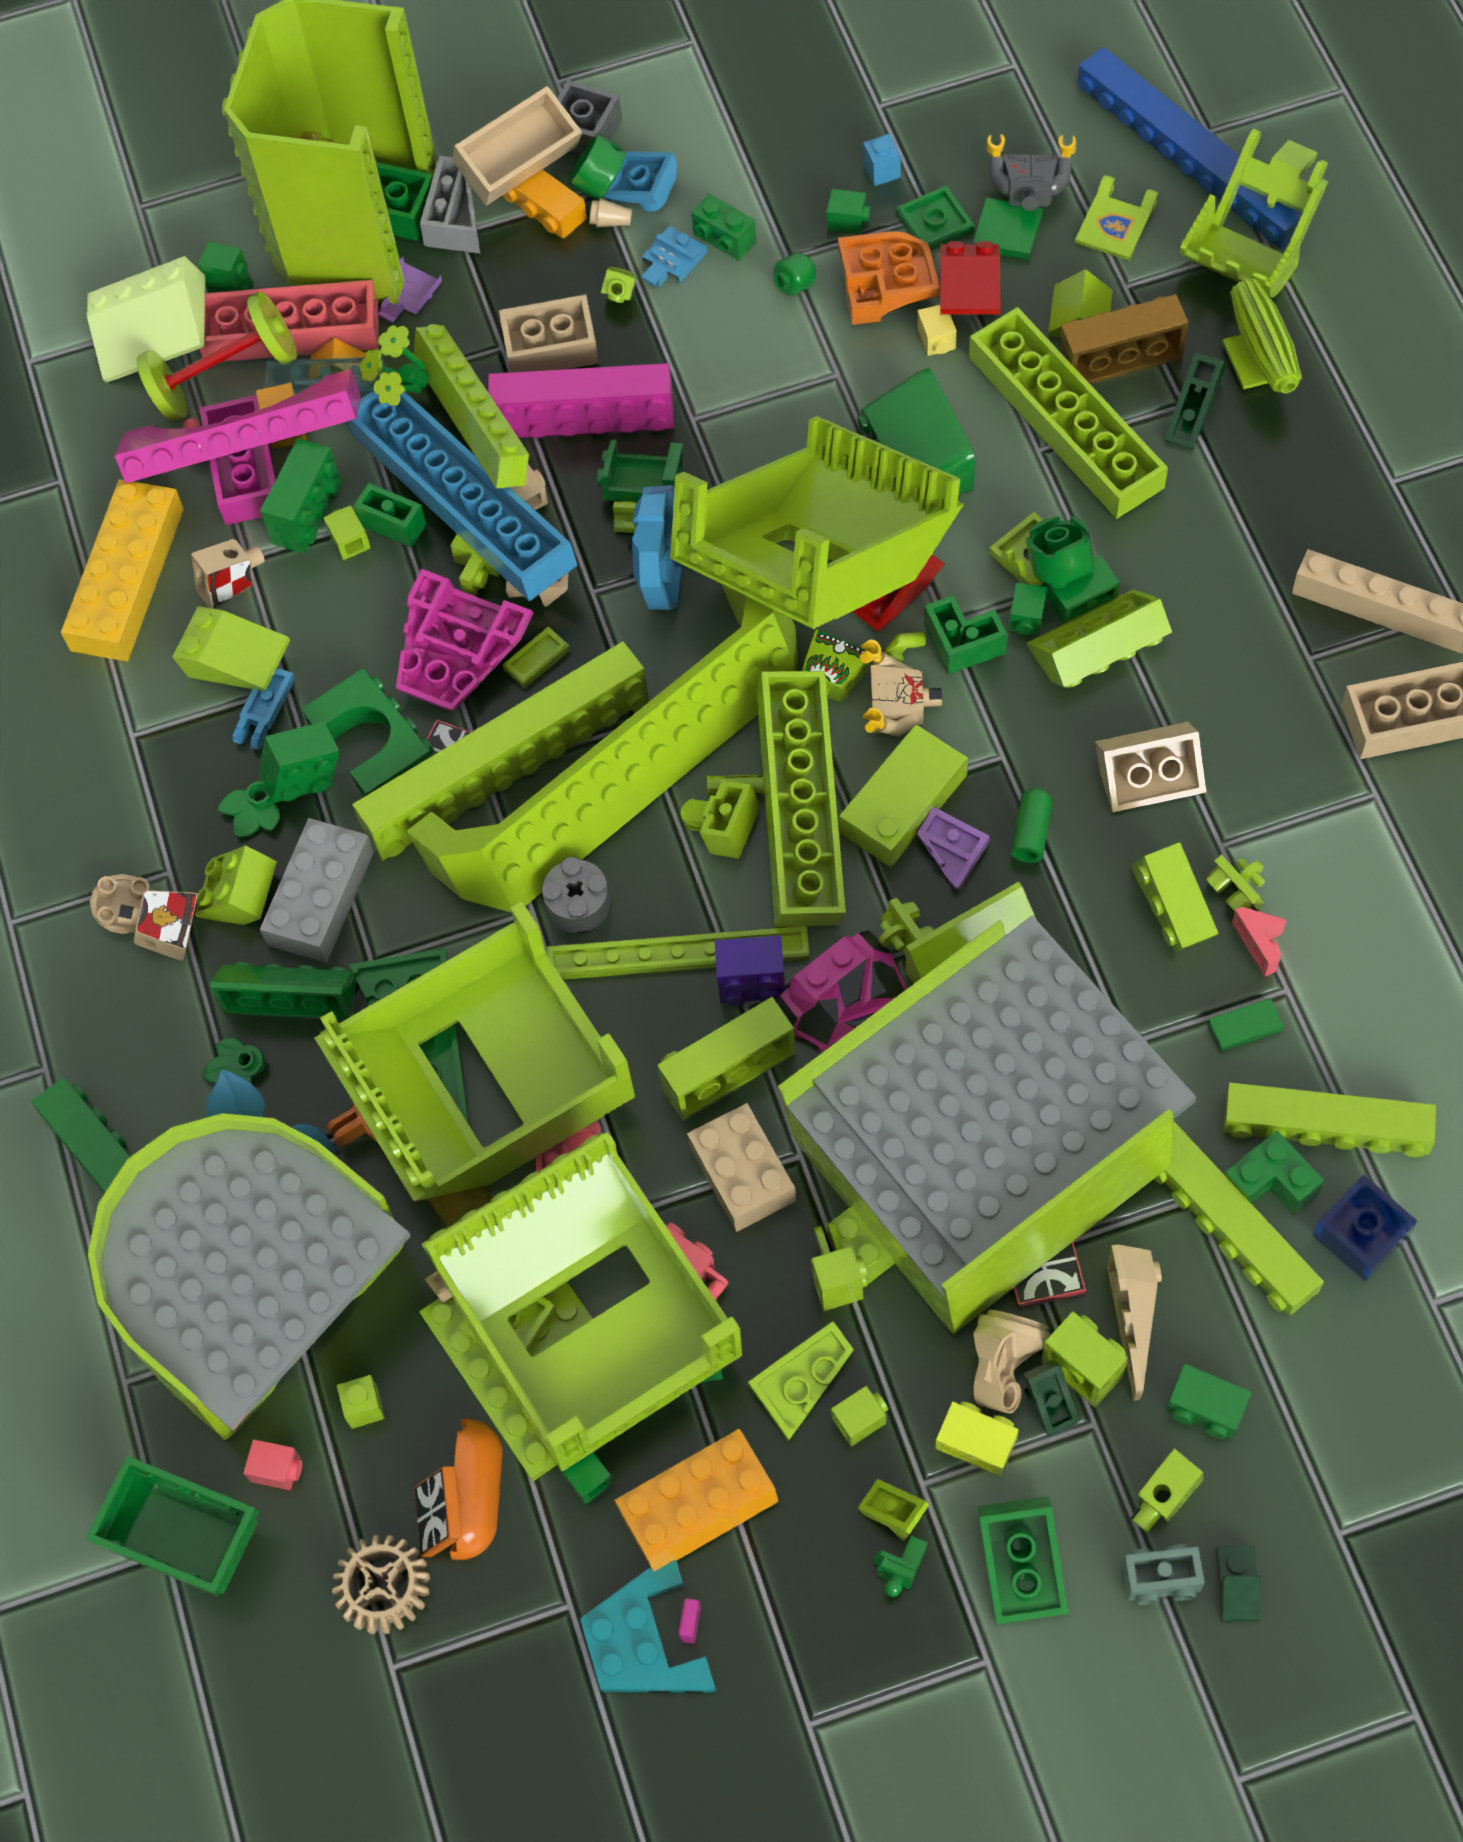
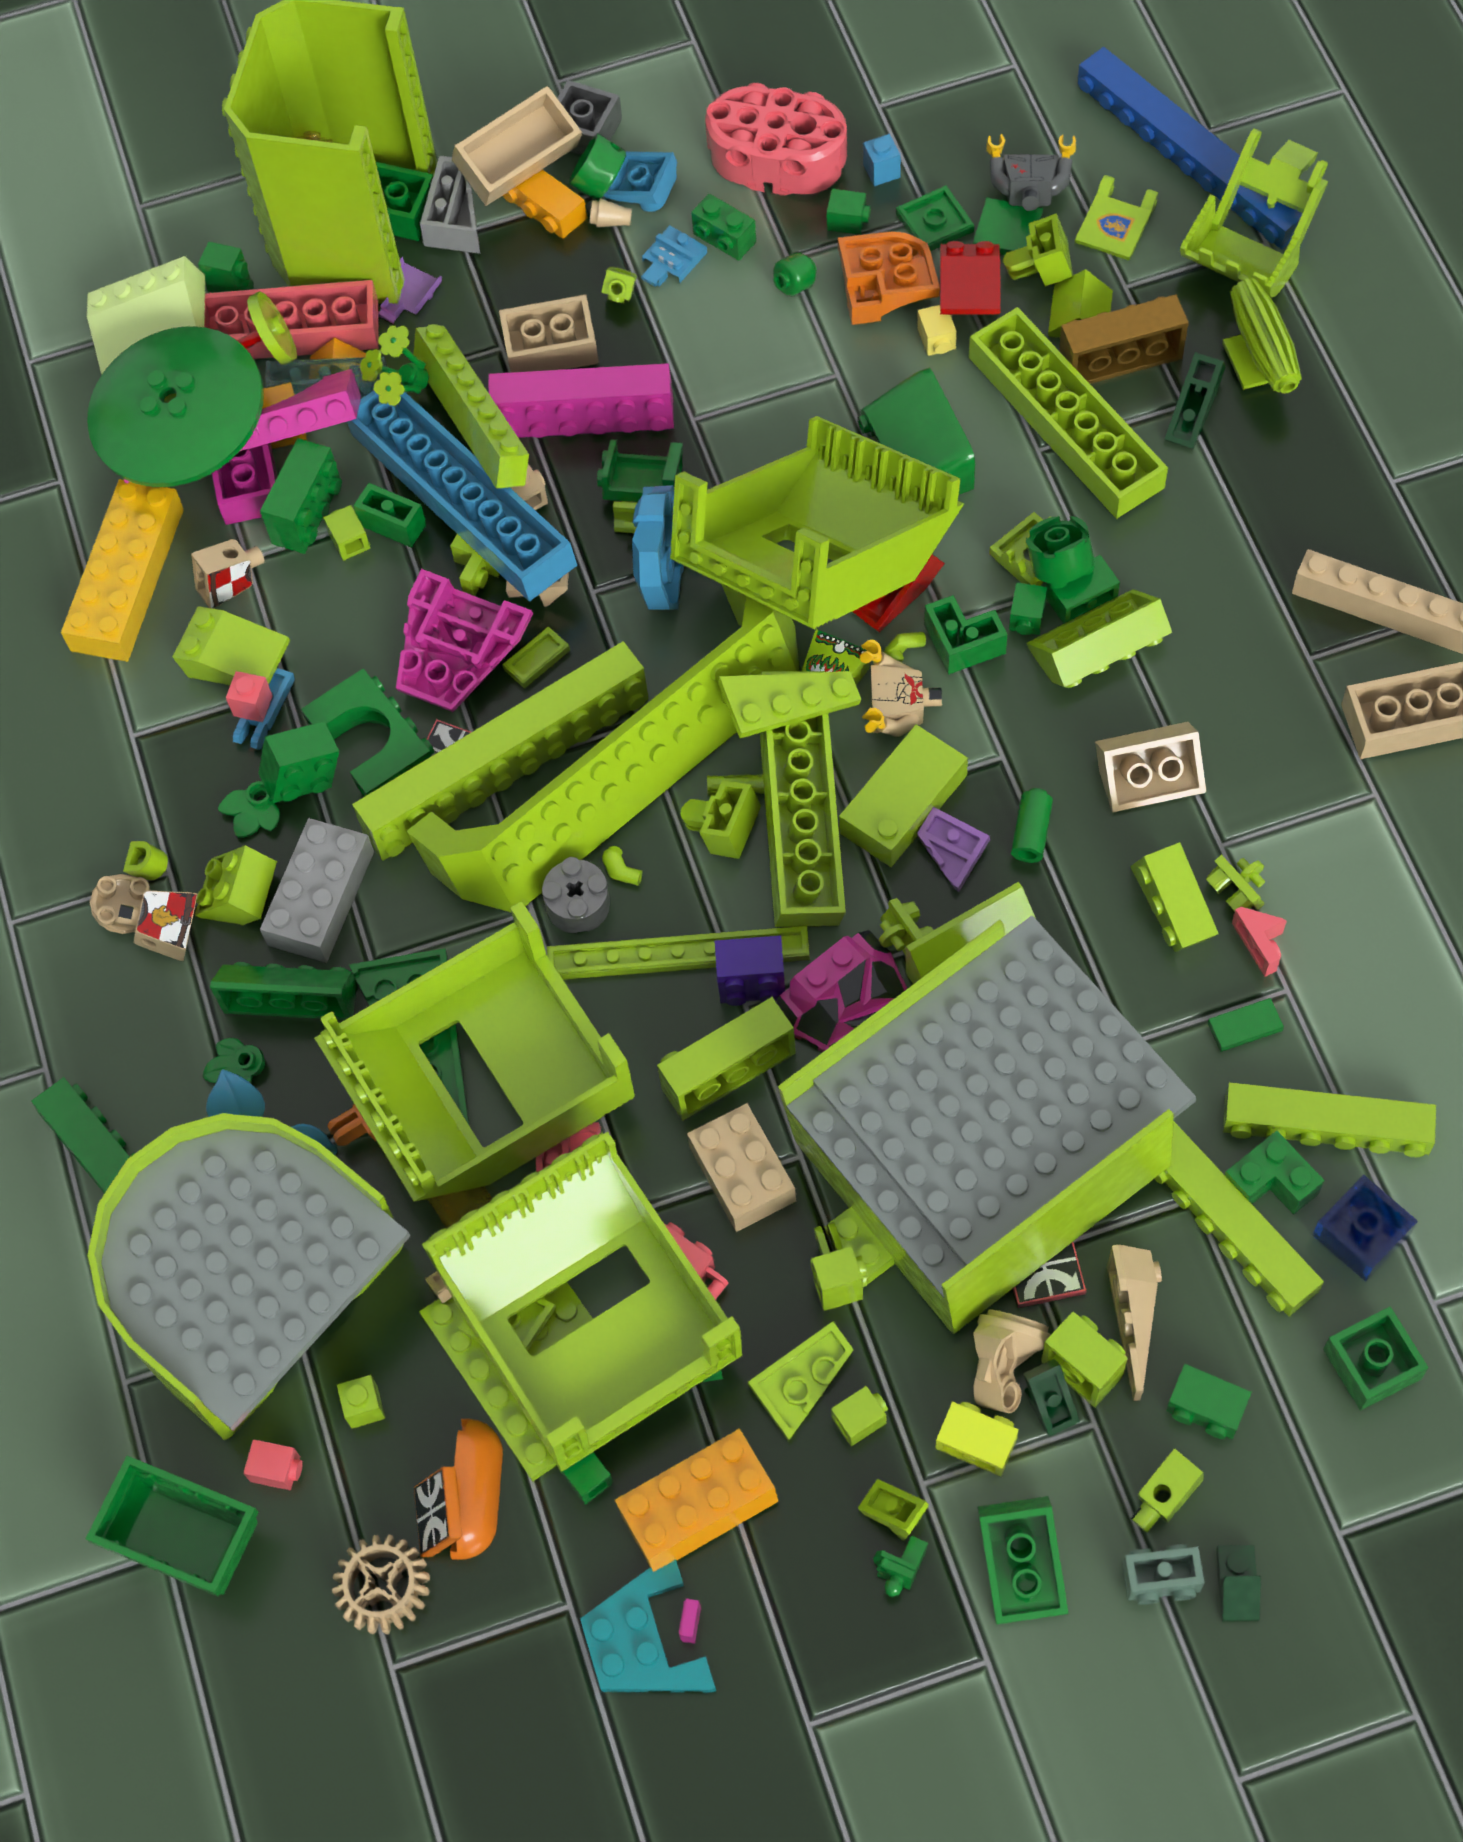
none -> green dish [87,326,264,487]
none -> lime plate [123,841,168,880]
none -> coral brick [226,671,273,722]
none -> lime arm [602,846,643,886]
none -> coral piece [705,83,847,196]
none -> lime wing [718,671,861,738]
none -> lime brick [1003,214,1073,286]
none -> green brick [1323,1306,1429,1411]

